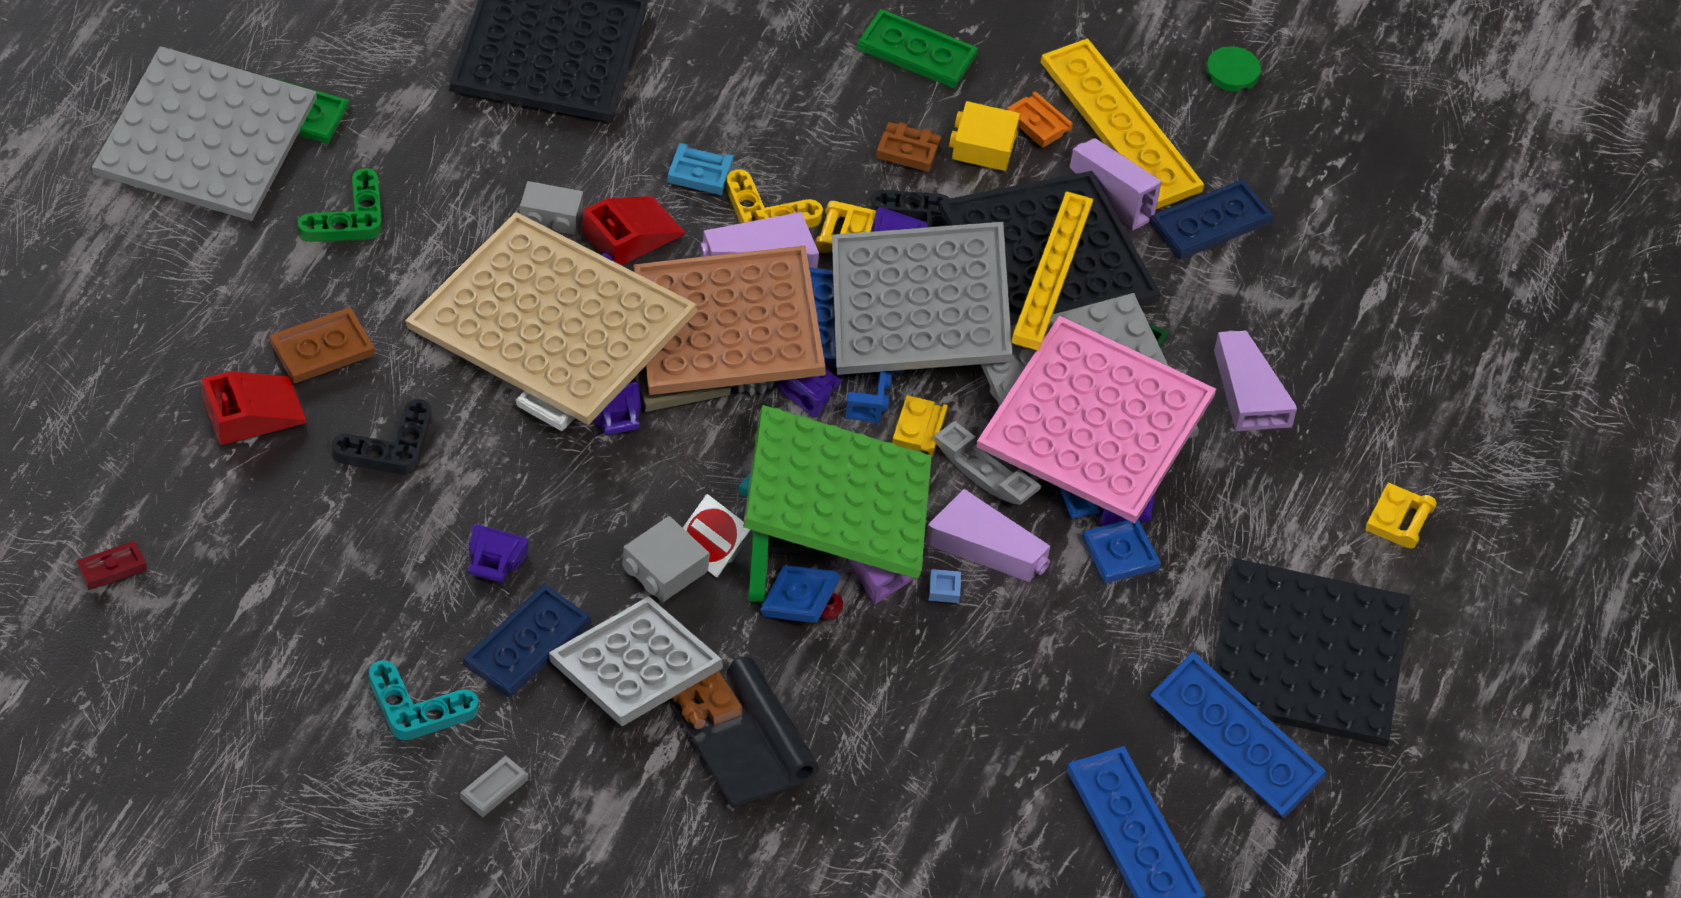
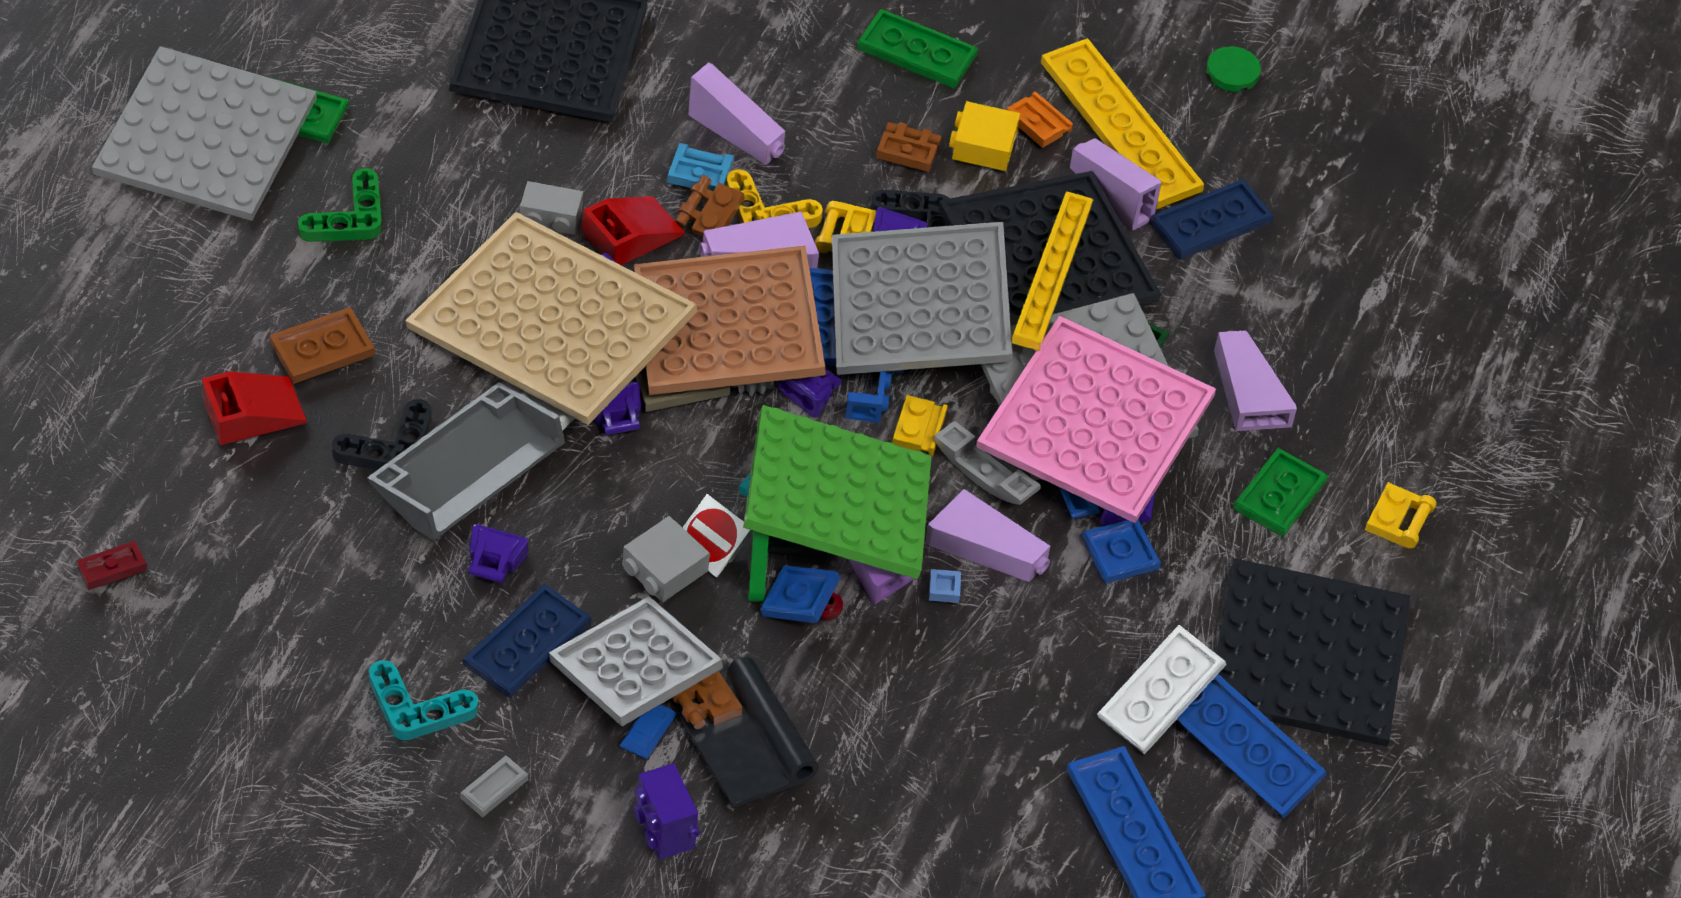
none -> dark grey slope [367,382,565,540]
none -> blue tile [619,704,677,760]
none -> dark purple brick [633,763,701,860]
none -> dark orange plate [675,175,745,237]
none -> lavender slope [688,62,785,165]
none -> white tile [1097,625,1226,754]
none -> green tile [1233,448,1329,538]

